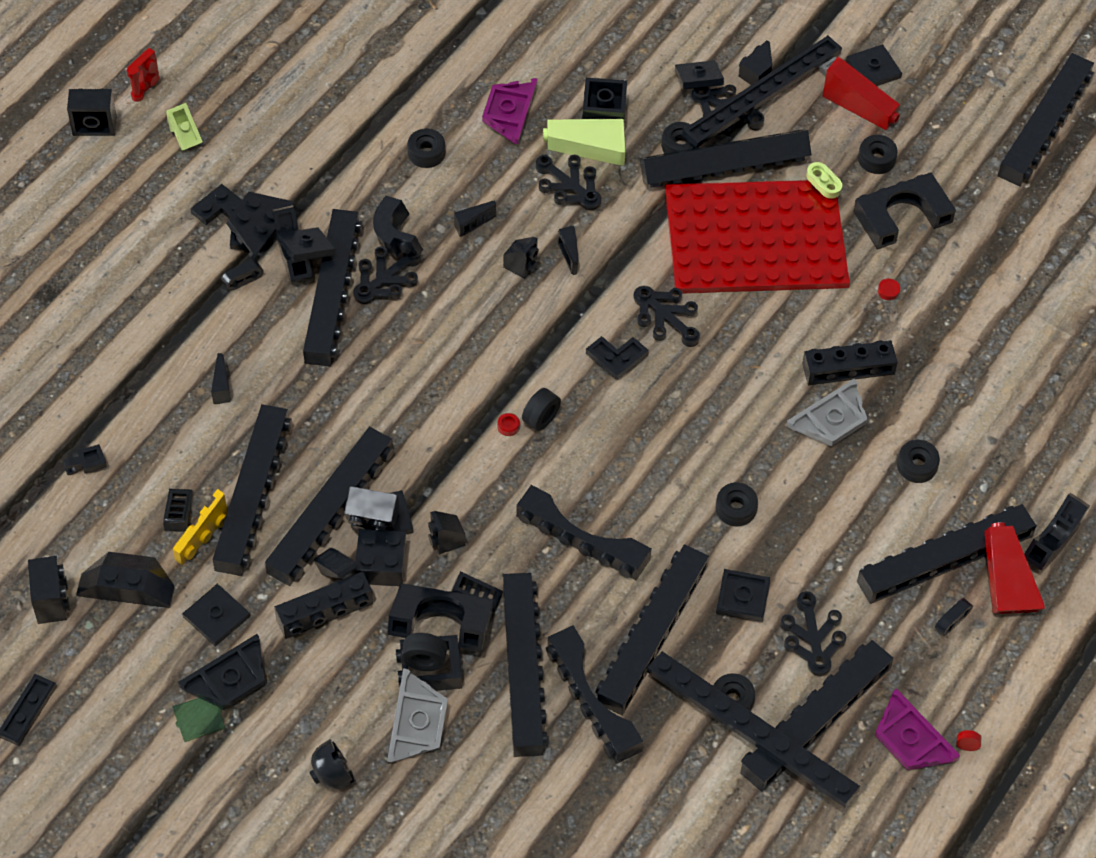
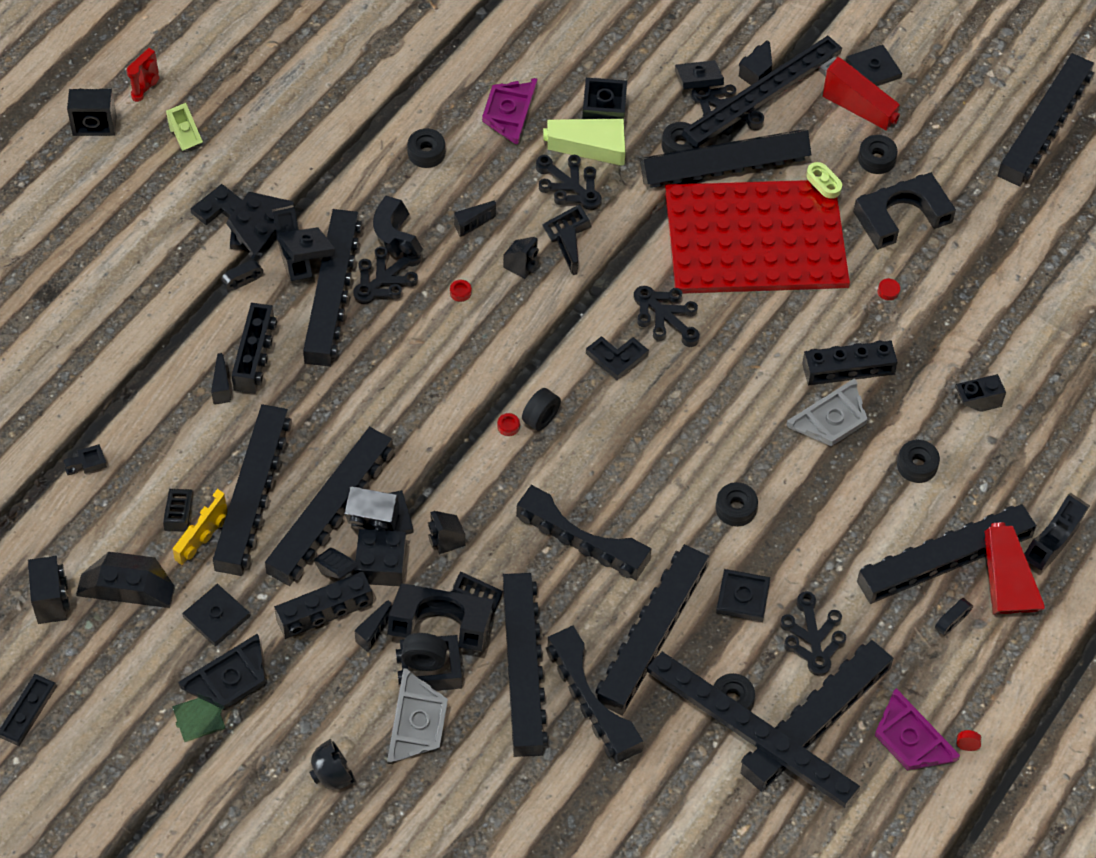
none -> black brick [231,302,277,394]
none -> black slope [355,600,392,652]
none -> red tile [450,280,472,302]
none -> black slope [542,204,592,242]
none -> black slope [955,374,1006,412]

